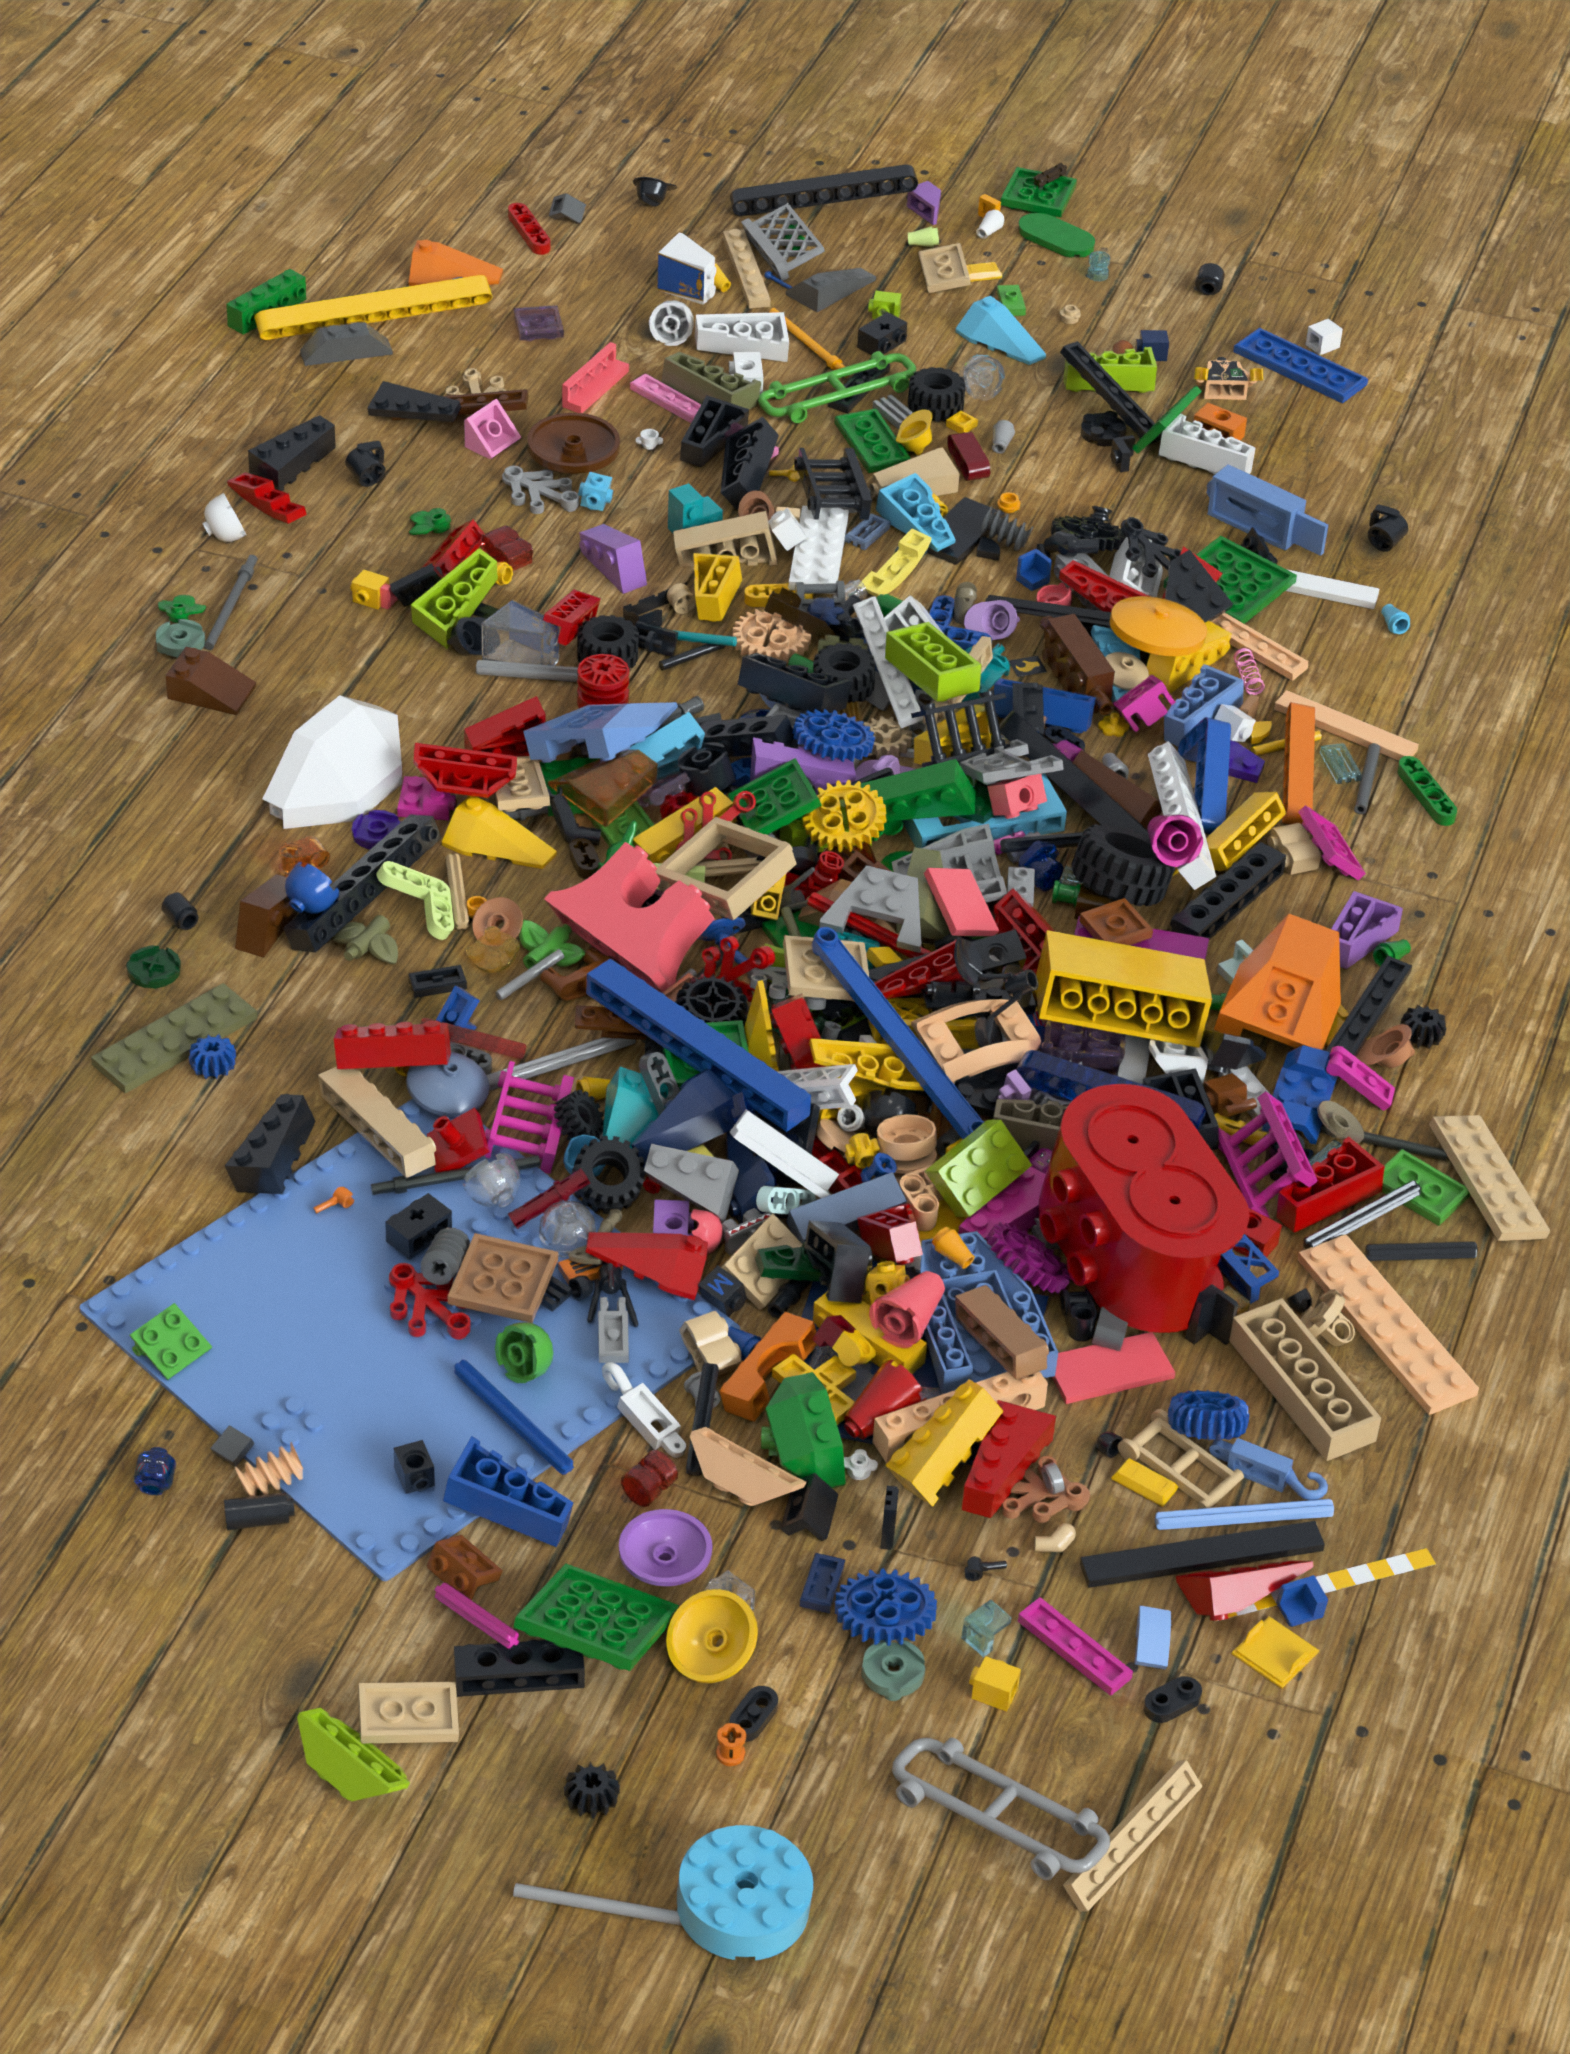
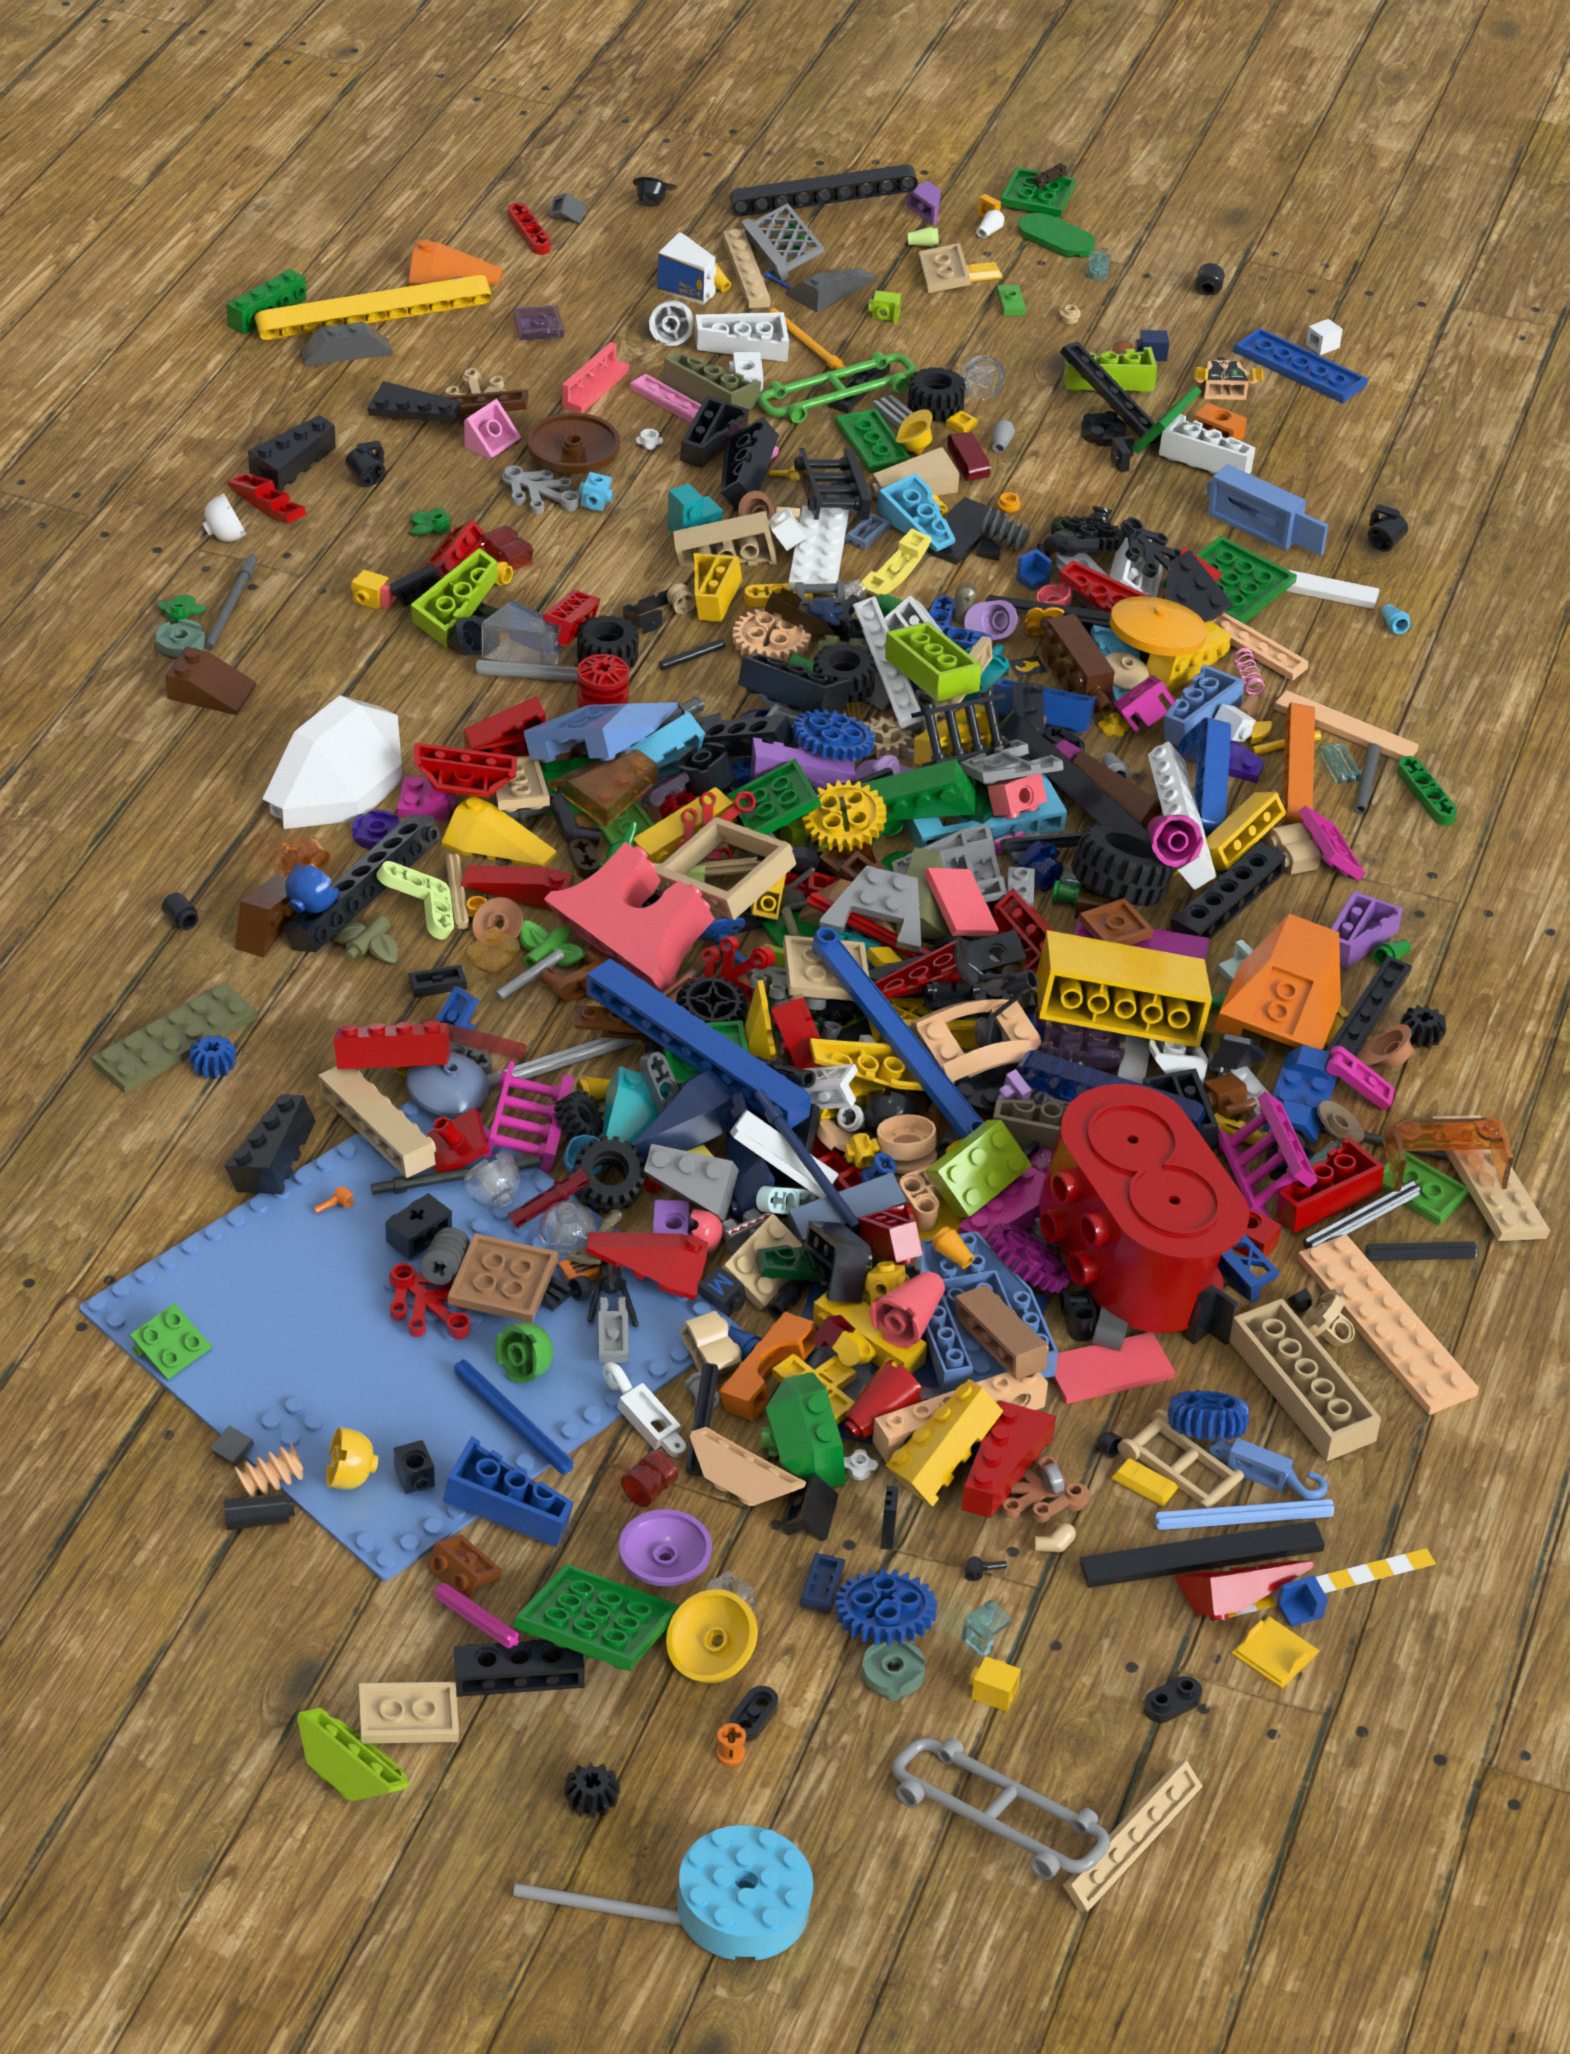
dark green tile [126,945,181,989] -> none
clear blue head [133,1447,176,1495] -> none
medium lavender wedge [579,524,647,594] -> none
black hips [635,621,678,657] -> none
teal bar [673,630,737,646] -> none
red wheel [811,851,844,888] -> none
black brick [857,312,907,355] -> none
medium azure wedge [955,296,1046,365] -> none
dark pink plate [1018,1597,1133,1696] -> none
light blue slope [1134,1606,1171,1669] -> none
black hinge [1241,527,1278,564] -> none
none -> yellow cylinder [326,1427,378,1490]
none -> red wedge [460,865,575,911]
none -> dark blue bar [754,1089,861,1230]
none -> black pin [756,1056,816,1088]
none -> light orange plate [1024,607,1064,637]
none -> clear orange windscreen [1383,1118,1513,1192]

